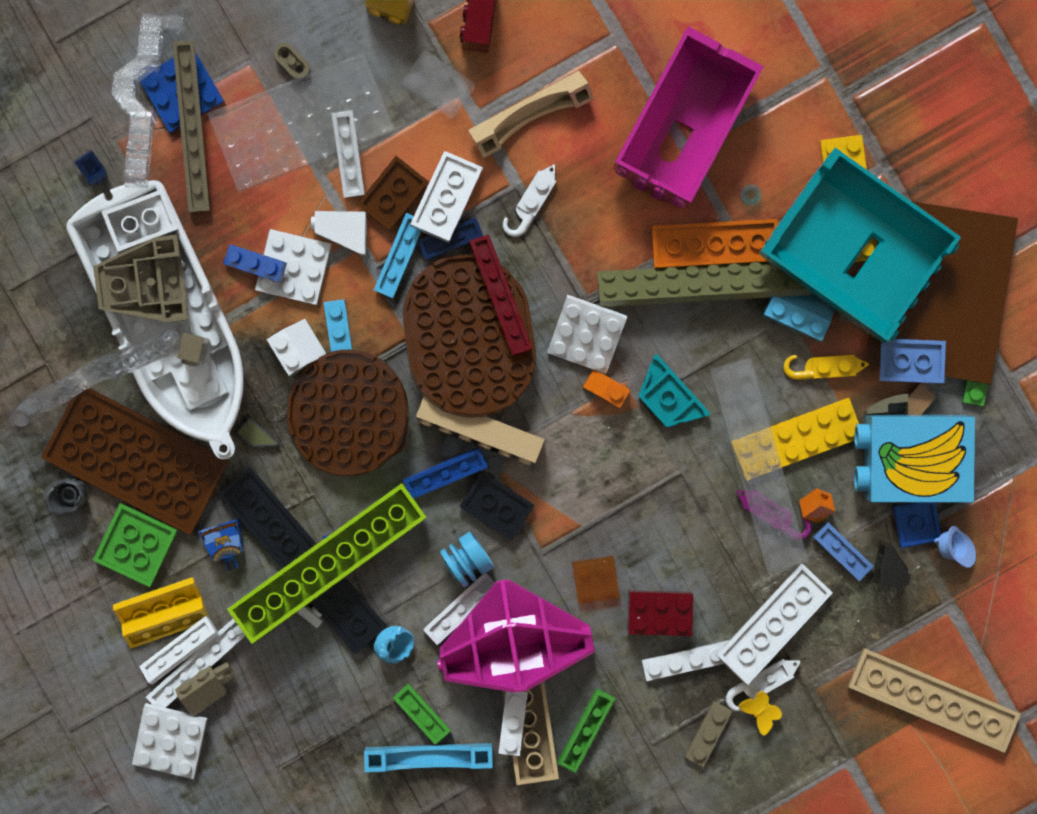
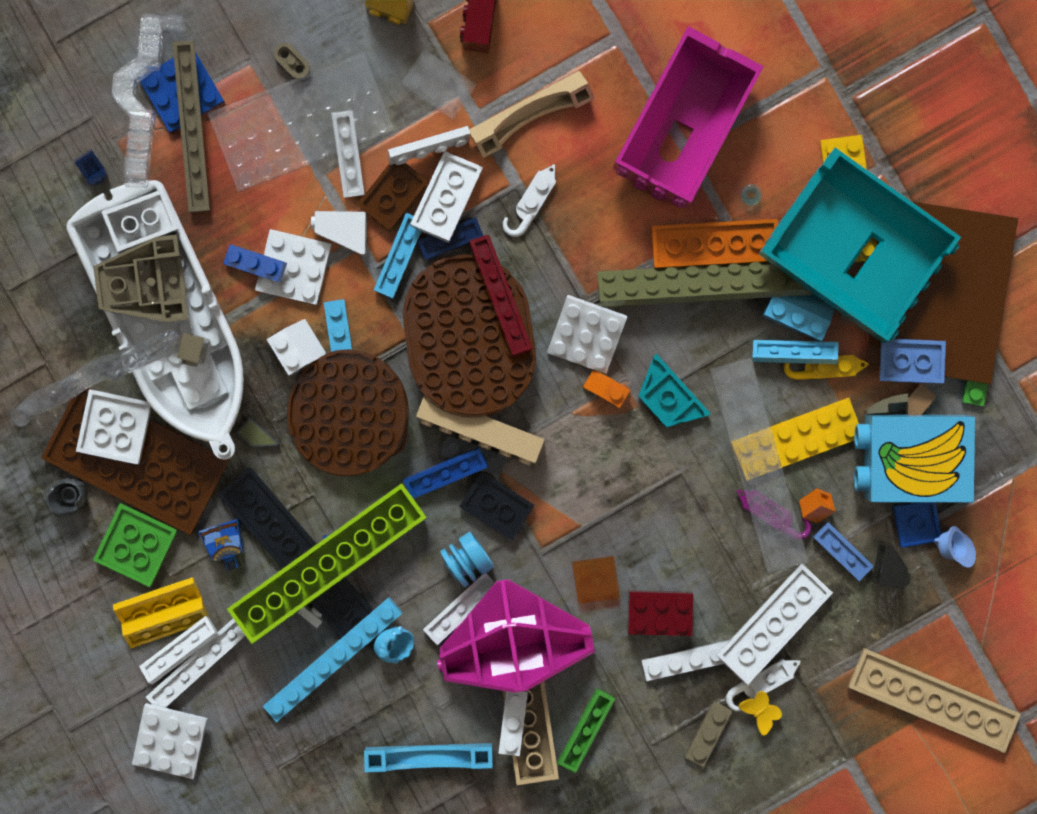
dark tan hinge [175,662,236,717] -> none
bright green plate [393,683,451,745] -> none
none -> white plate [76,389,152,465]
none -> medium azure plate [263,597,403,722]
none -> white plate [387,126,471,165]
none -> medium azure plate [752,340,838,364]

